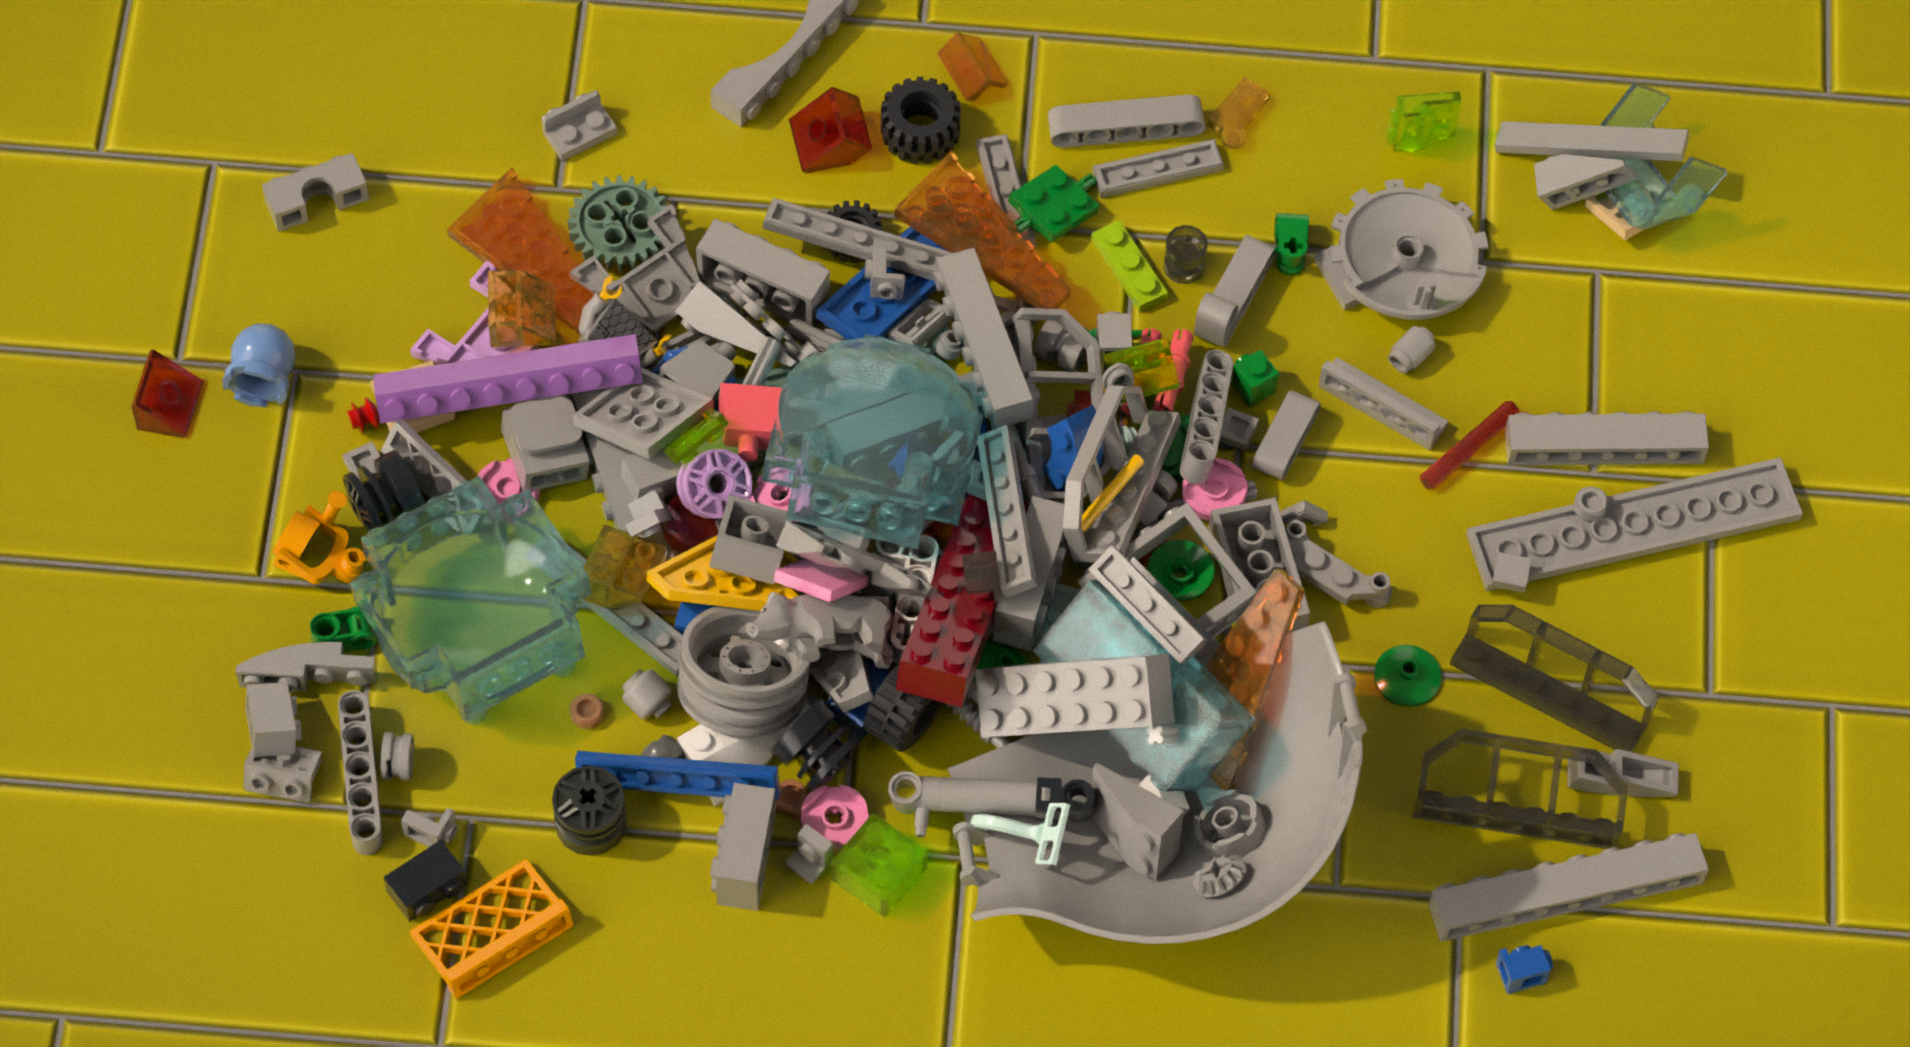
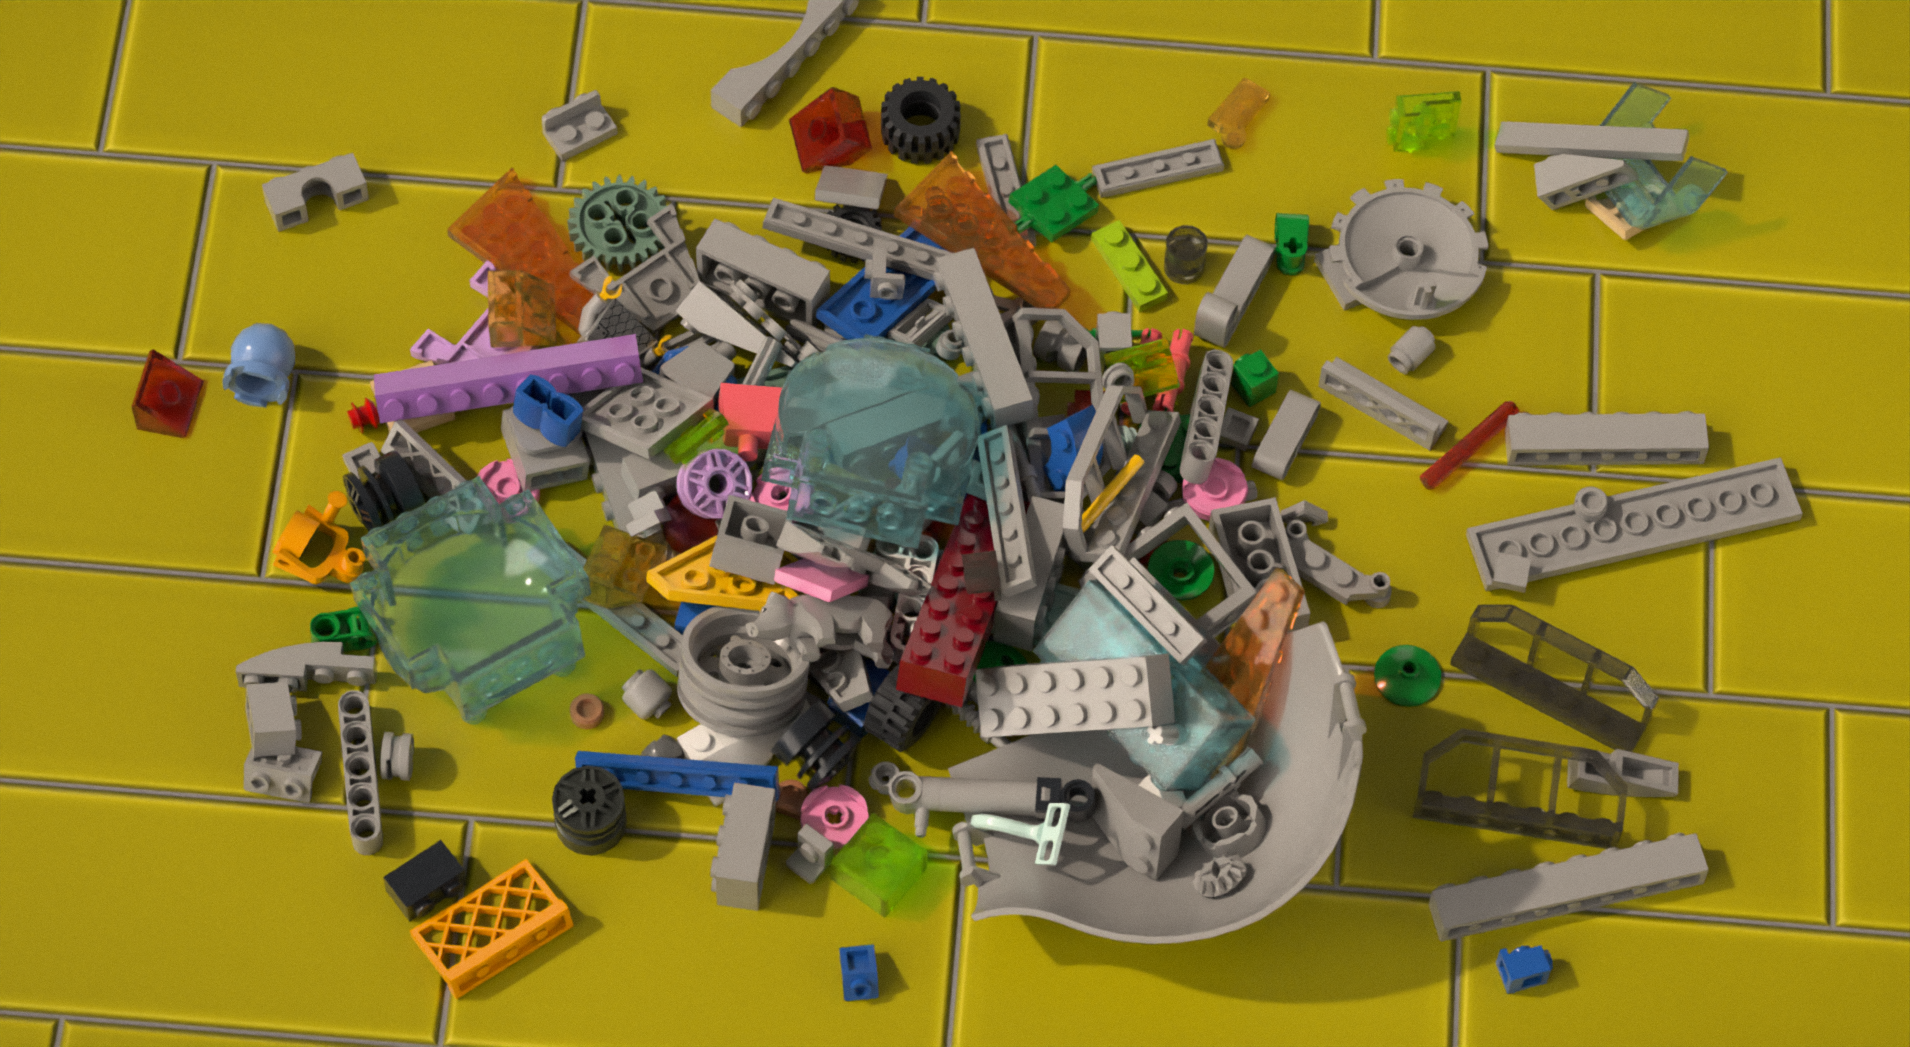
light grey bracket [401,808,458,847] -> none
clear orange panel [937,33,1008,102] -> none
light grey beam [1047,95,1206,148] -> none
none -> blue brick [513,374,584,447]
none -> light grey tile [815,165,888,209]
none -> blue bracket [839,944,879,1001]
none -> light grey plate [869,762,900,795]
none -> light grey pin [1179,747,1263,830]

